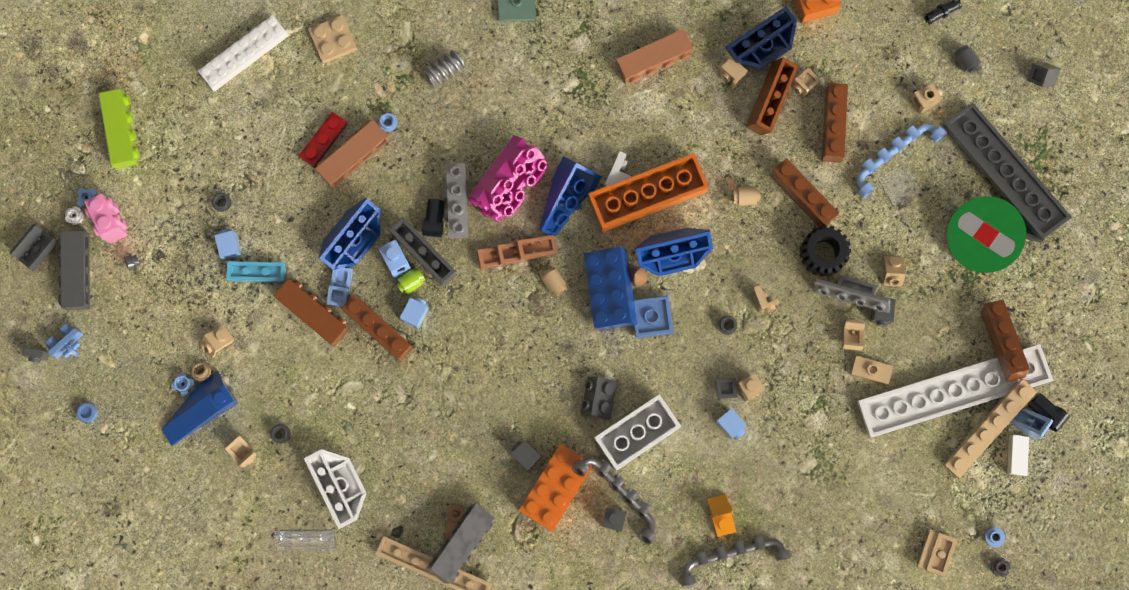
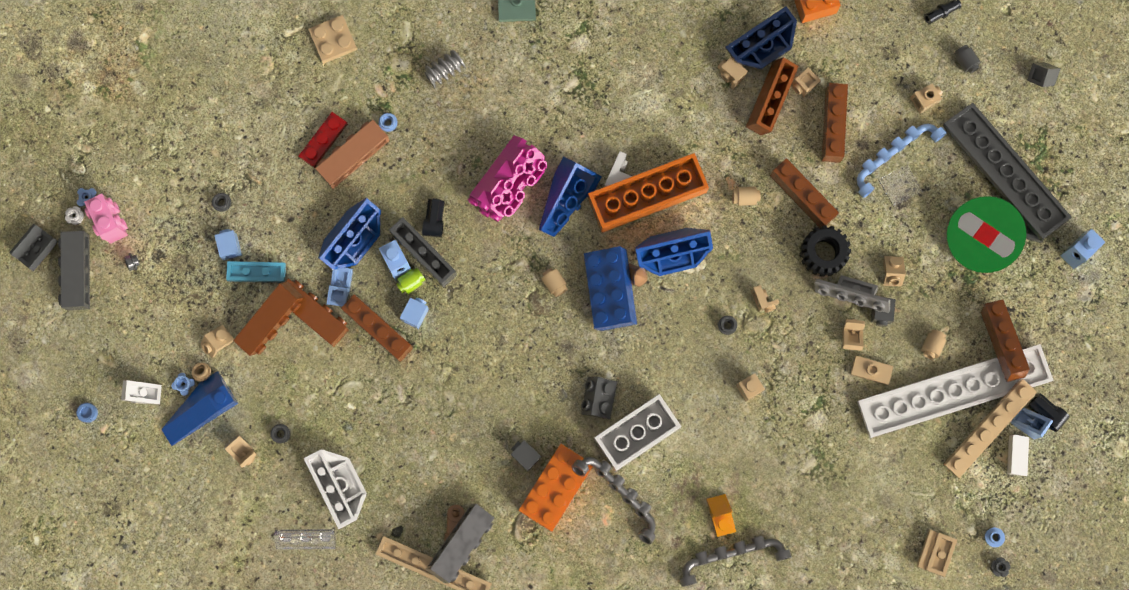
dark grey plate [22,348,49,363] -> none
medium blue hips [45,324,84,359] -> none
lime brick [99,88,140,169] -> none
white piece [198,15,288,92] -> none
light grey bracket [444,163,468,239] -> none
nougat slope [476,235,557,270] -> none
dark grey brick [602,507,626,532] -> none
nougat brick [616,29,693,84] -> none
medium blue plate [633,295,674,339] -> none
light blue brick [715,408,747,440] -> none
dark grey plate [716,378,737,399] -> none
none -> white slope [121,380,162,404]
none -> dark orange brick [233,282,304,356]
none -> tan brick [921,329,946,360]
none -> light blue torso [1060,229,1105,269]

